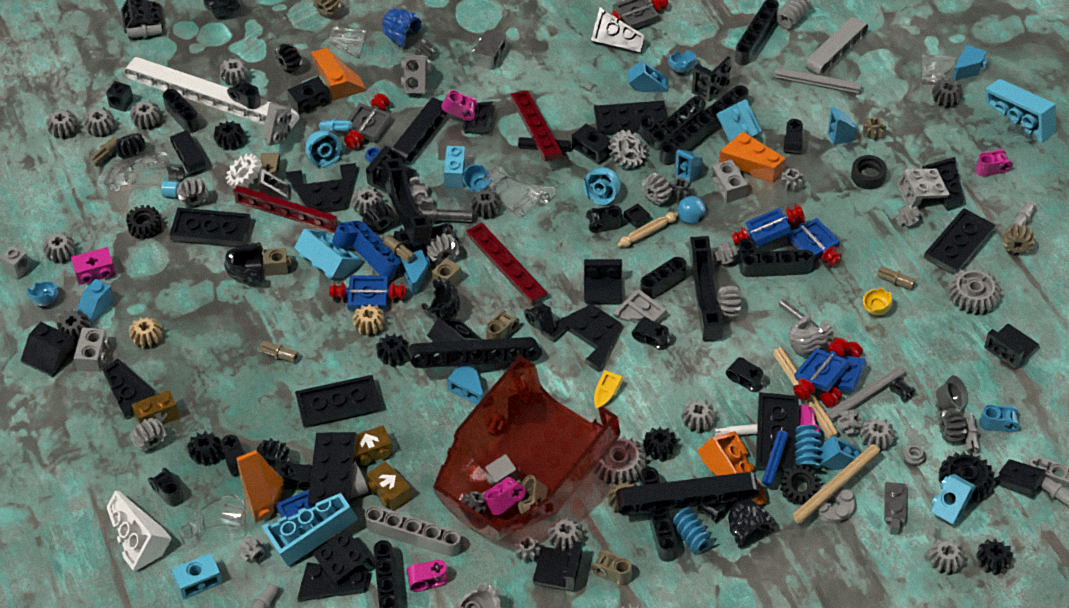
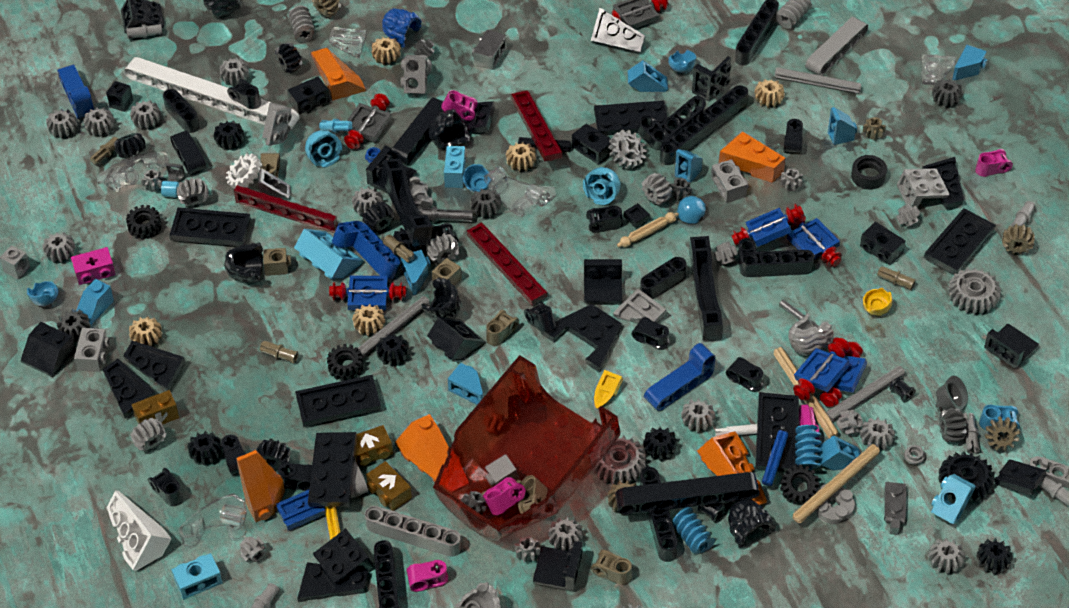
medium azure wedge [262,493,358,566] -> none
black wing [286,163,357,213] -> none
black beam [406,337,542,368] -> none
medium azure bracket [717,99,761,142] -> none
light grey gear [718,286,741,319] -> none
medium azure wedge [985,79,1056,143] -> none
none -> blue beam [57,64,94,119]
none -> black wing [123,340,185,391]
none -> light grey gear [141,169,165,192]
none -> light grey piece [288,5,315,43]
none -> black tyre [327,344,363,381]
none -> light grey axle [358,296,430,358]
none -> tan gear [371,36,401,65]
none -> orange wedge [395,414,468,494]
none -> black hair [429,109,470,148]
none -> tan gear [506,142,537,172]
none -> blue beam [644,343,716,411]
none -> tan gear [754,79,785,108]
none -> black brick [860,221,906,265]
none -> dark tan gear [985,416,1020,451]

